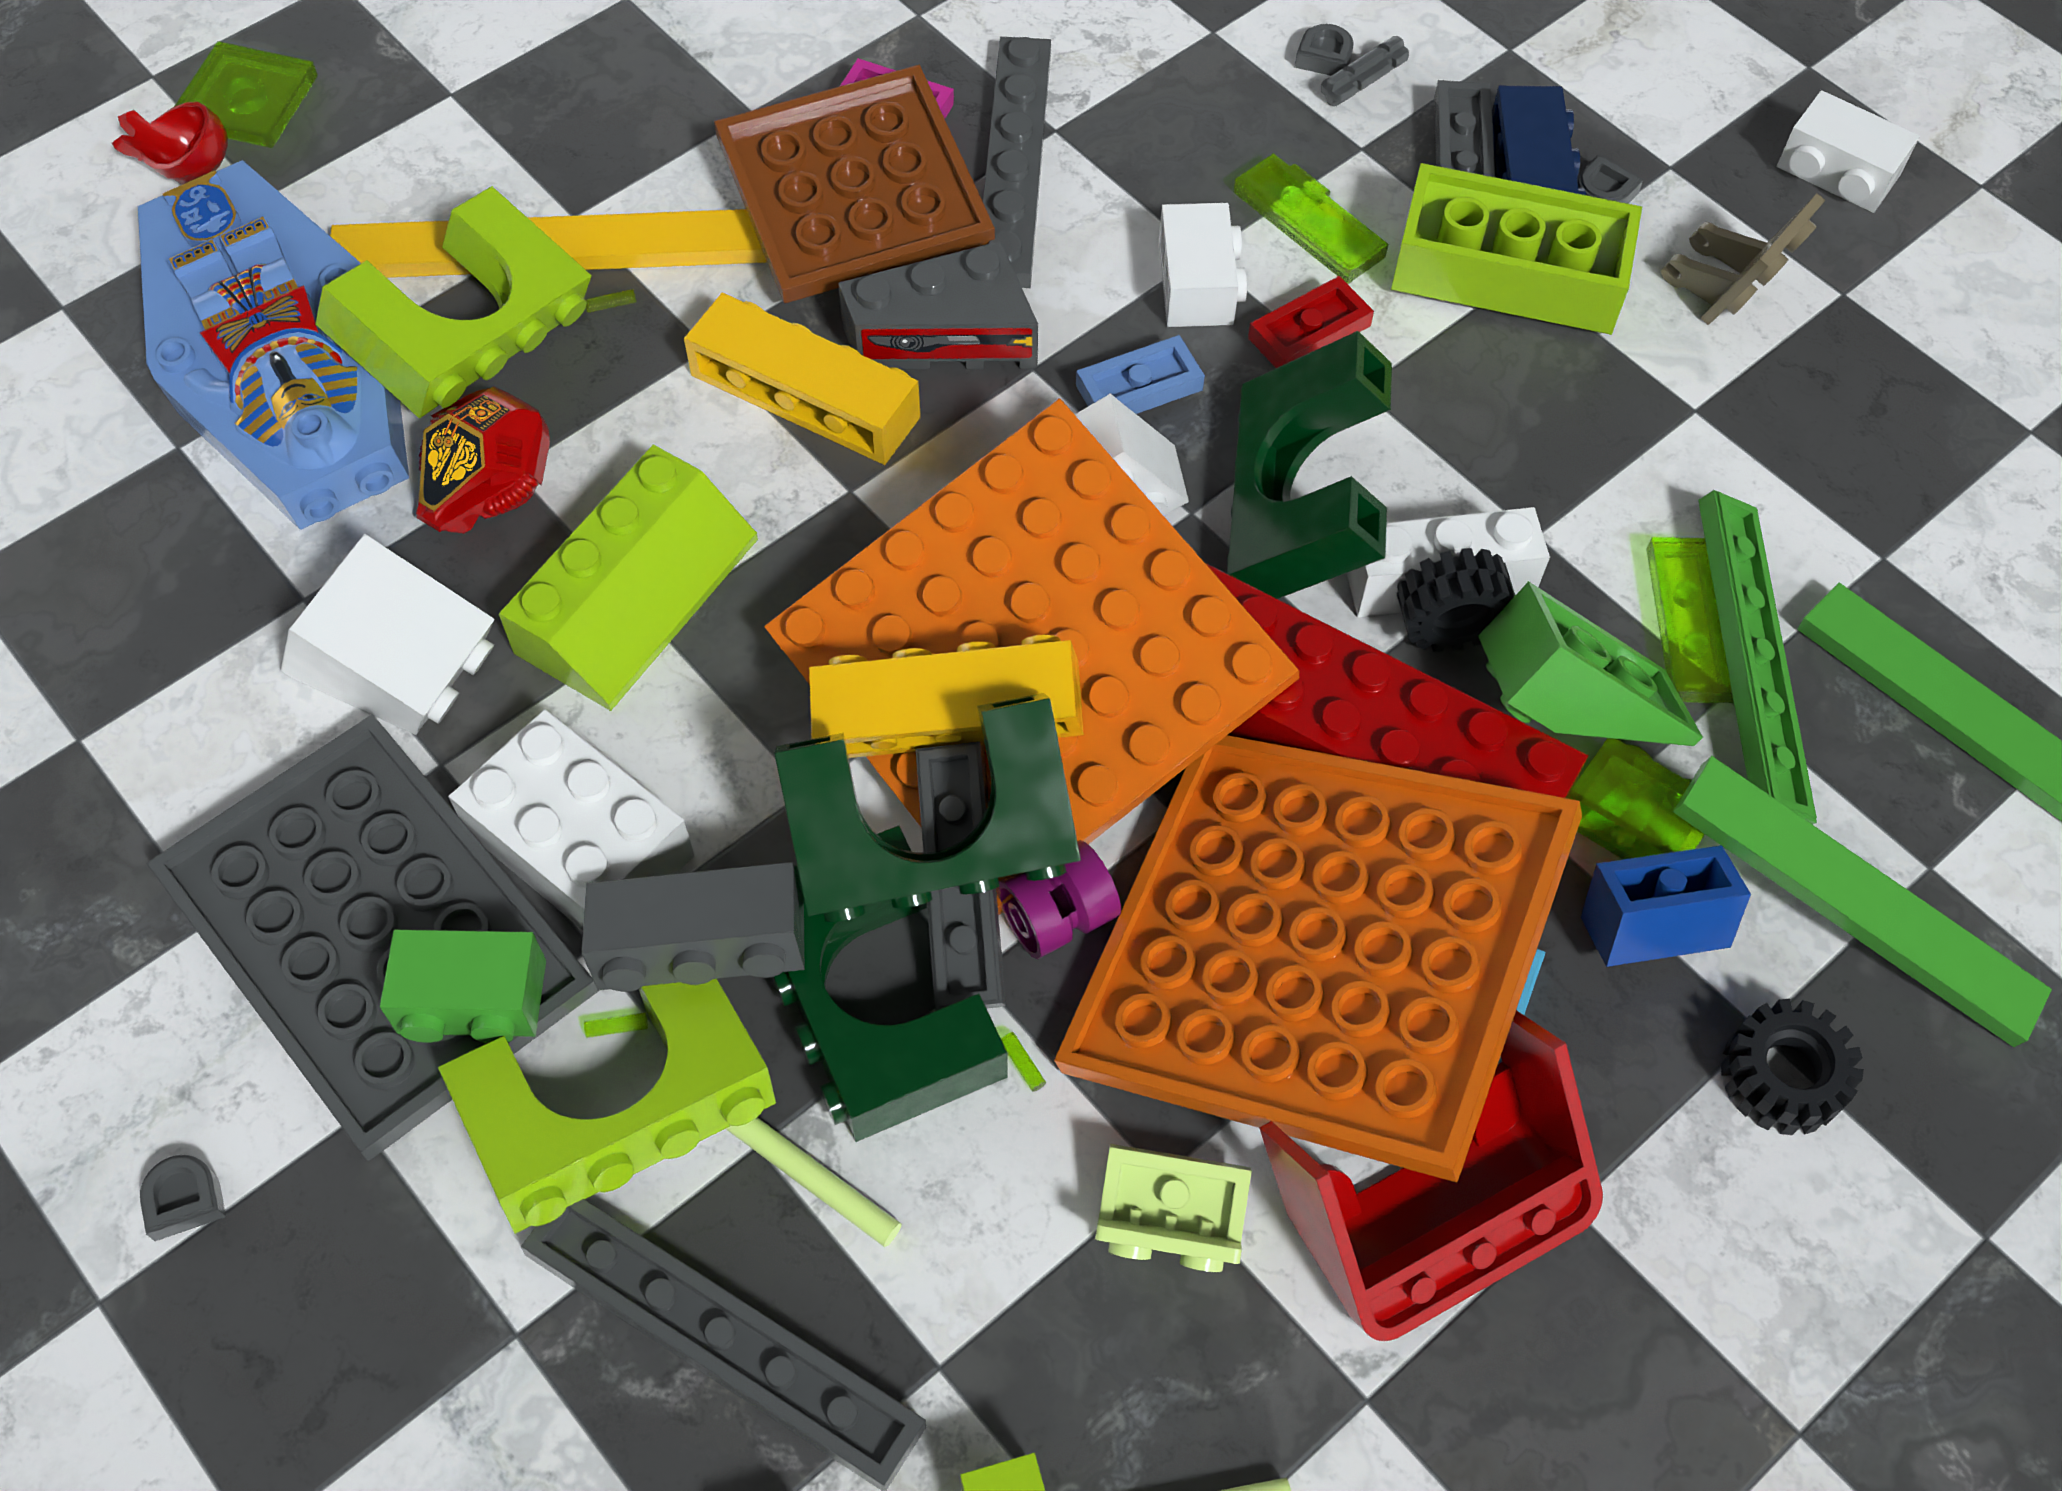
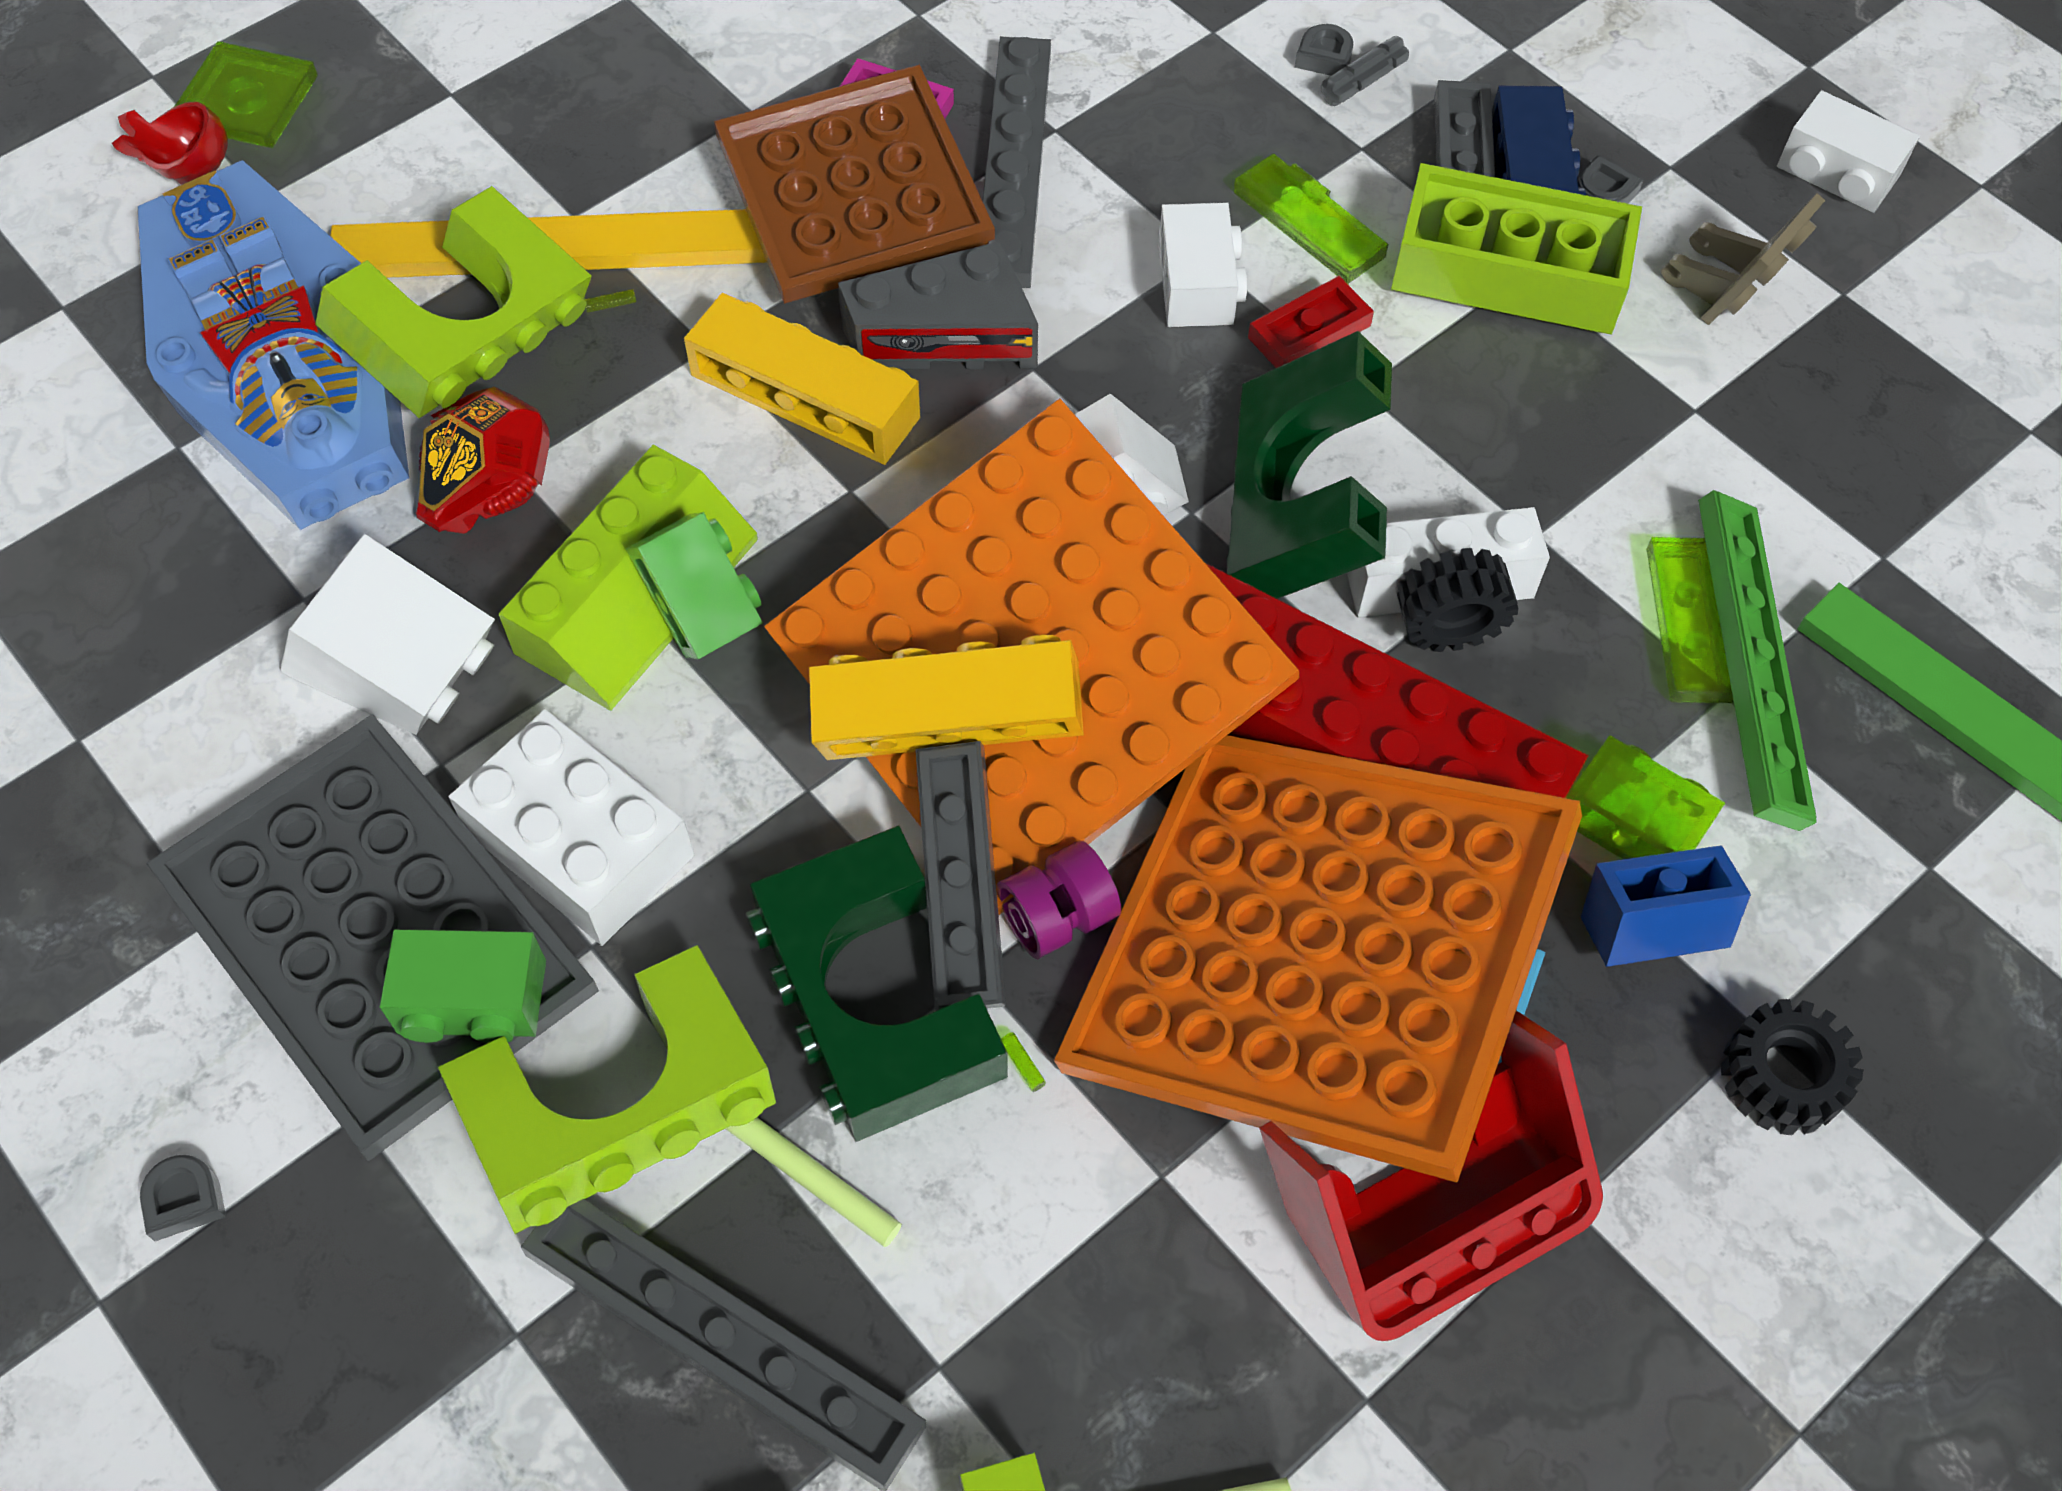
dark grey brick [582,862,805,992] -> none
clear neon green piece [584,1012,648,1038] -> none
dark green arch [774,693,1081,922] -> none
medium blue plate [1076,335,1205,414] -> none
yellowish green bracket [1095,1144,1252,1272] -> none
bright green slope [1479,581,1703,746] -> none
bright green tile [1673,756,2052,1047] -> none
none -> bright green brick [626,512,763,659]

